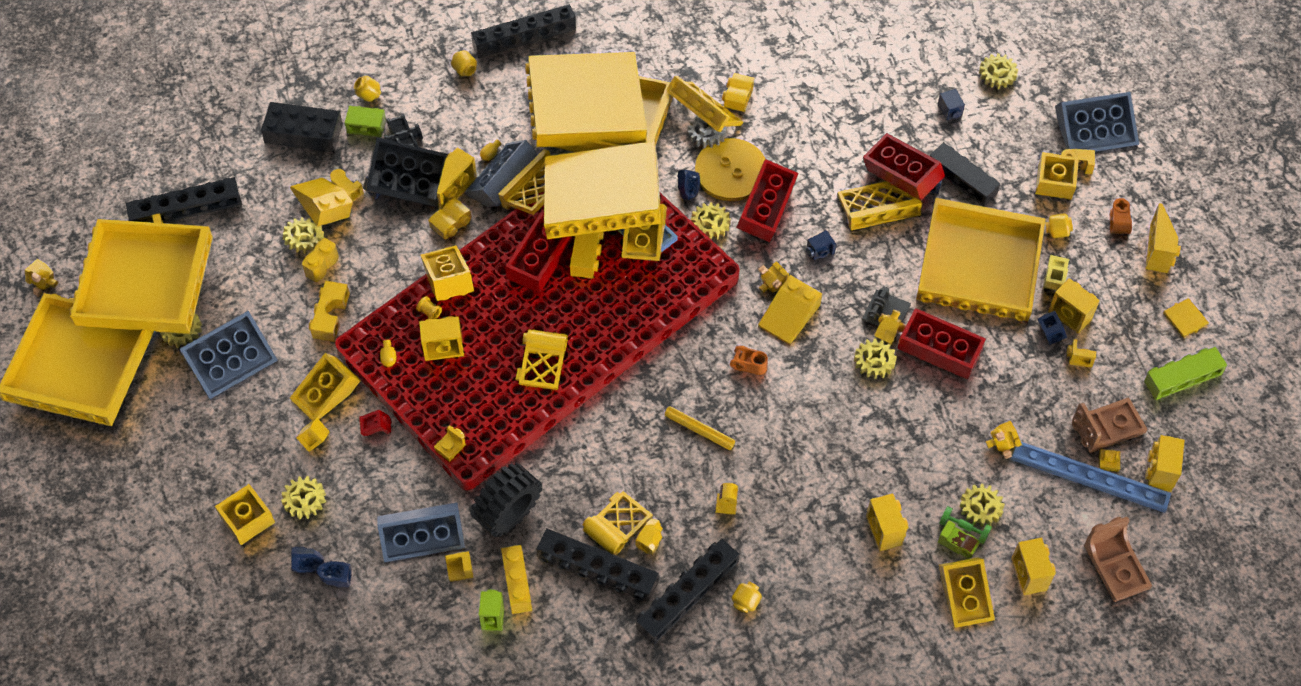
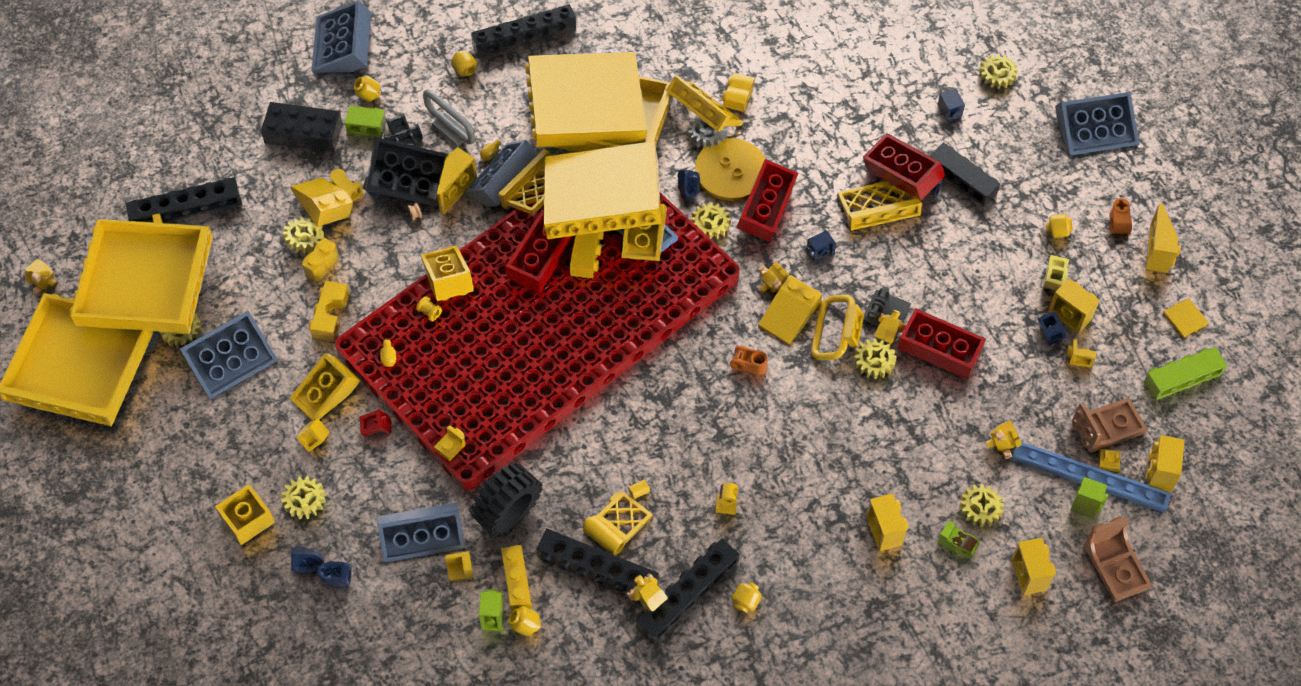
yellow brick [419,316,464,361] -> none
yellow brick [428,198,472,240] -> none
yellow piece [516,329,568,390] -> none
yellow rock [635,519,663,555] -> none
yellow axle [665,406,735,450] -> none
yellow panel [916,198,1046,321] -> none
bright green wheel [939,506,992,545] -> none
yellow slope [939,557,995,628] -> none
yellow brick [1035,152,1079,200] -> none
yellow leg [1061,149,1095,174] -> none
none -> sand blue slope [311,0,371,73]
none -> light nougat bush [408,202,422,221]
none -> light grey bar [423,89,475,147]
none -> yellow head [509,606,541,636]
none -> yellow piece [627,574,668,612]
none -> yellow hinge [628,479,650,499]
none -> yellow bar [811,295,864,360]
none -> lime brick [1070,477,1108,519]

